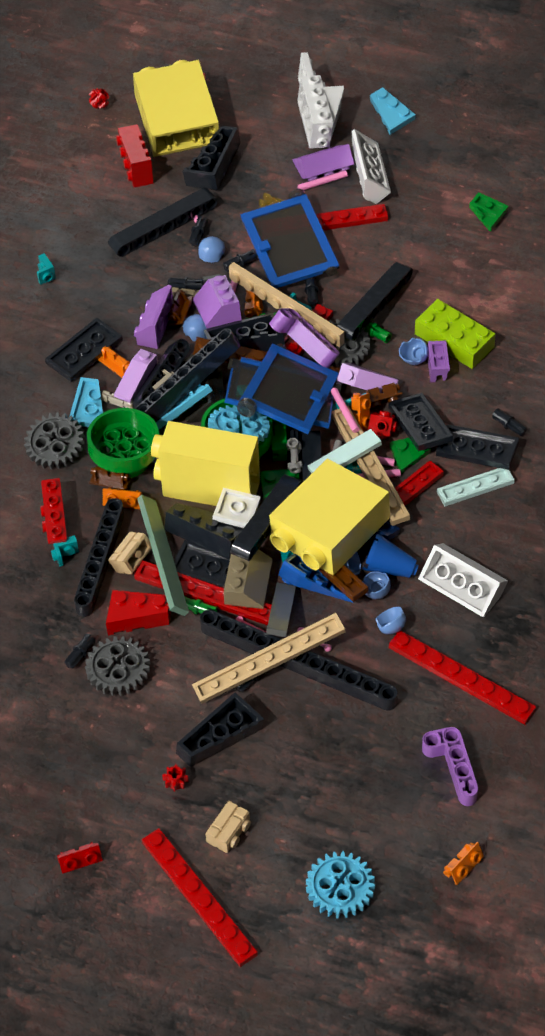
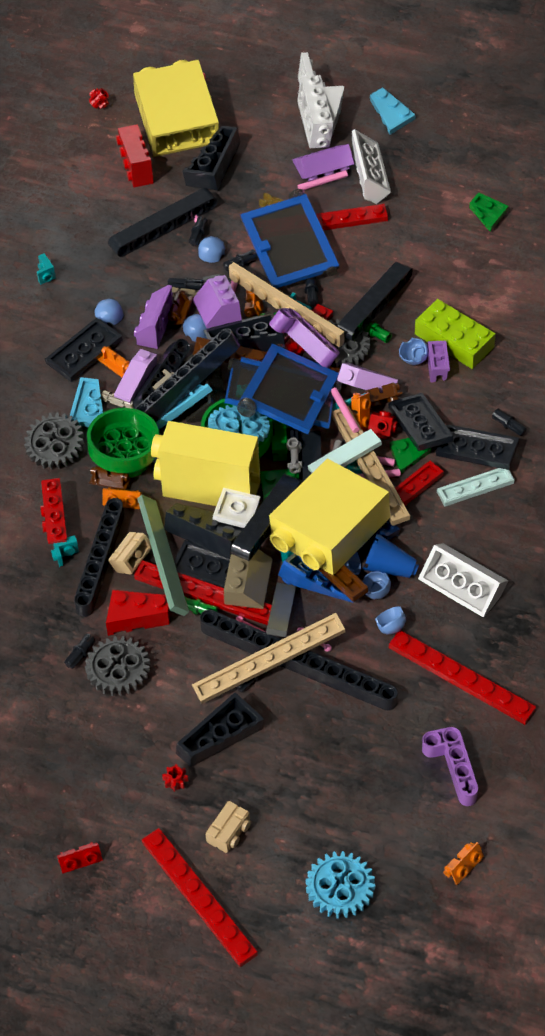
none -> medium blue hair [94,299,124,325]

